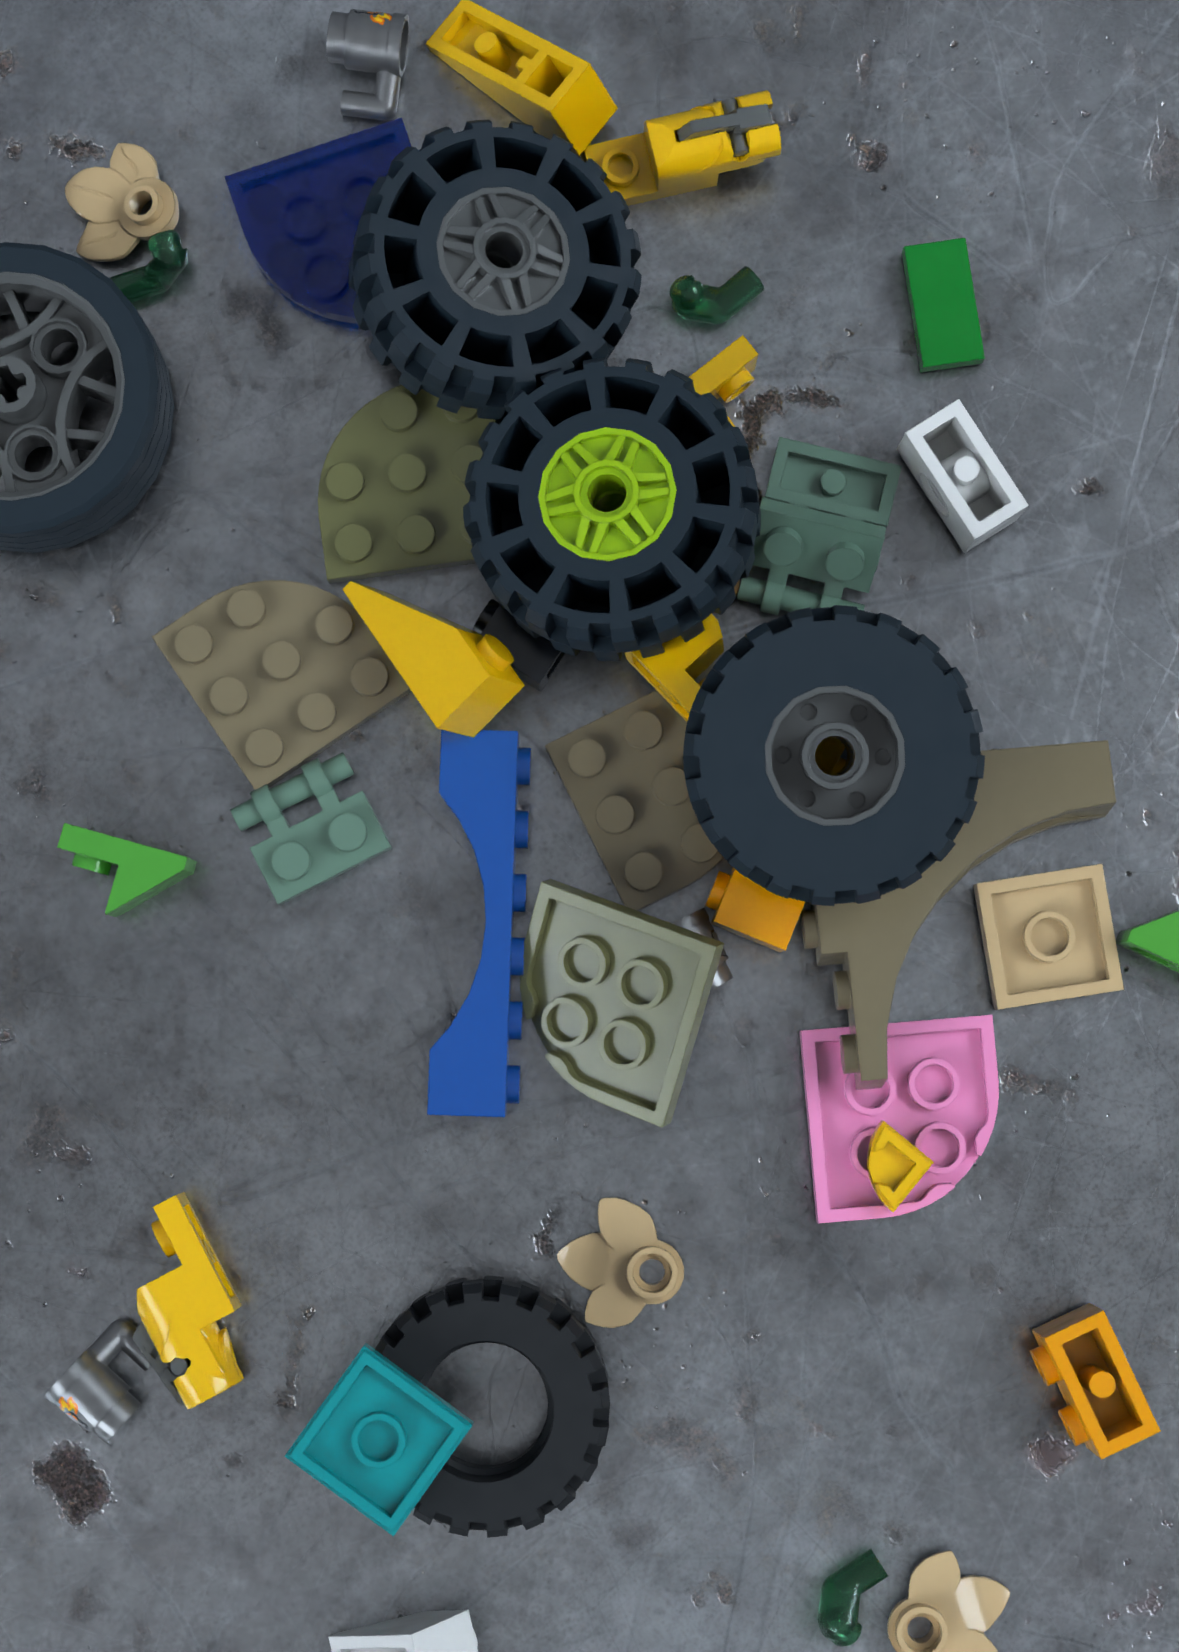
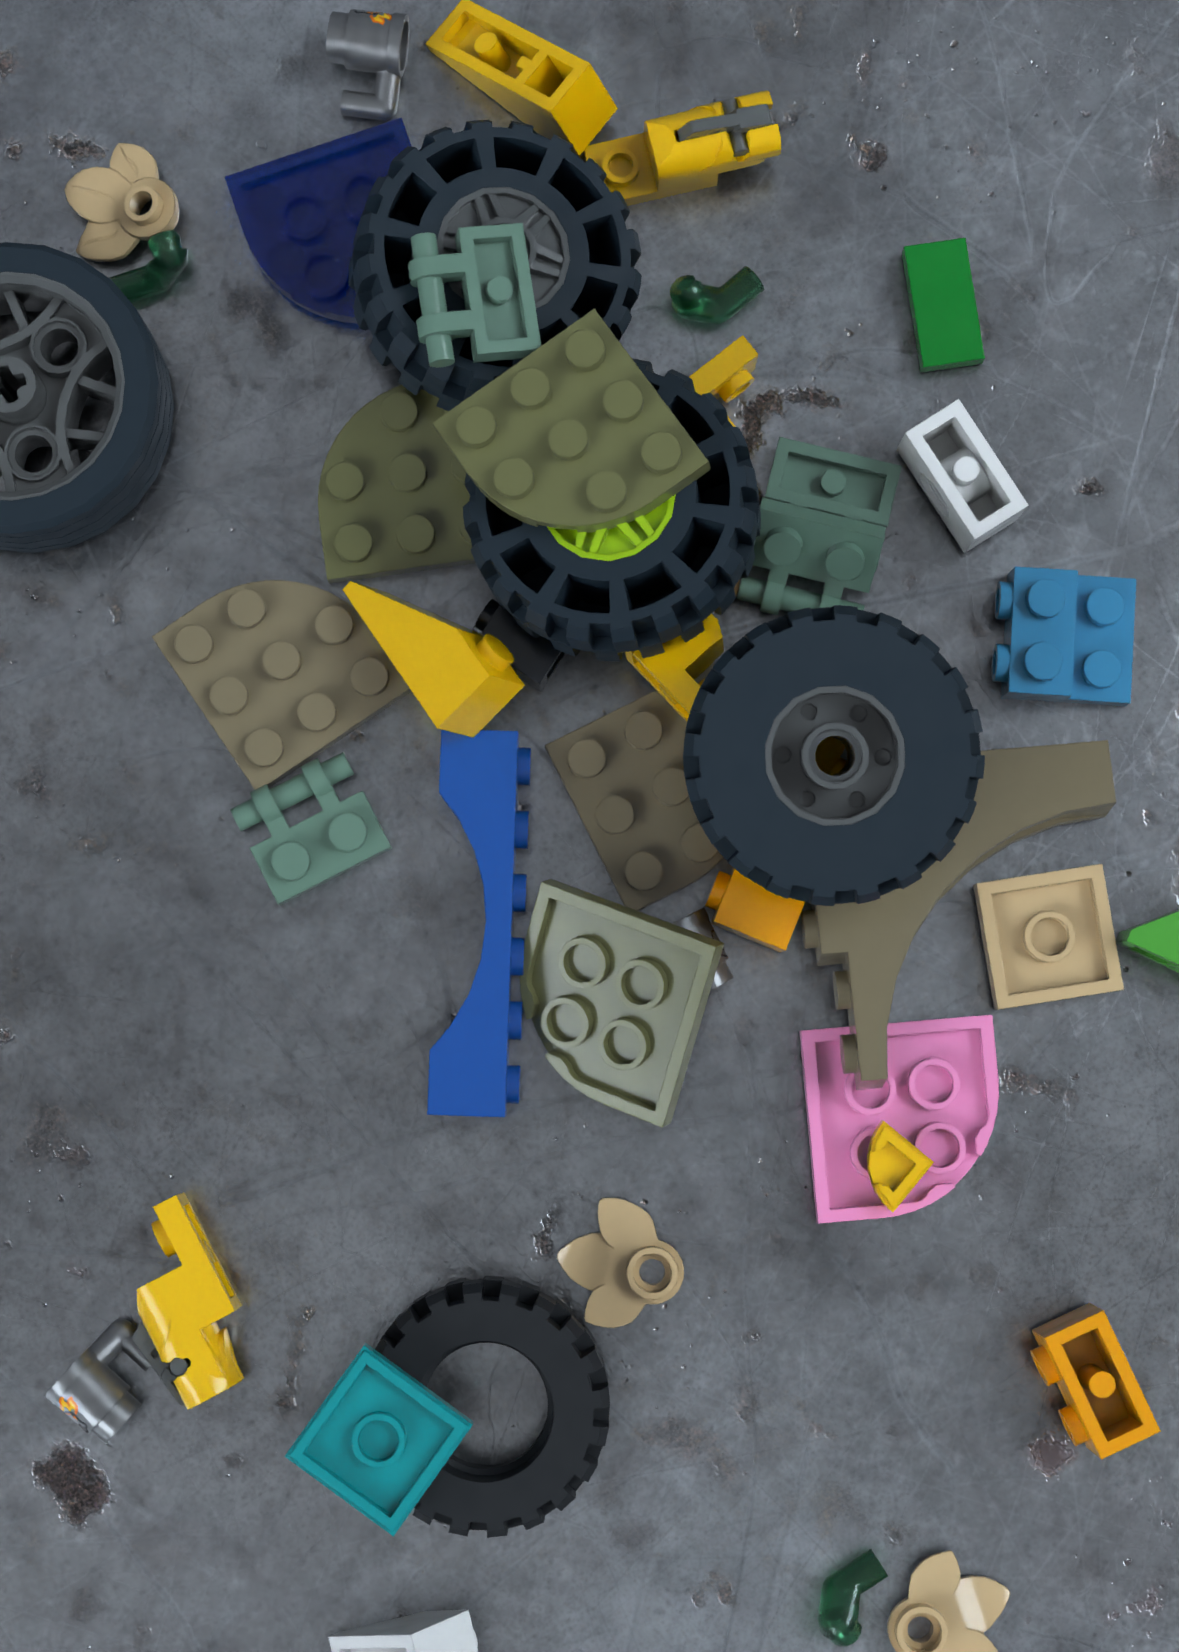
bright green slope [57,823,197,917] -> none
none -> sand green plate [408,223,542,368]
none -> olive plate [432,309,711,533]
none -> dark azure plate [992,566,1136,706]

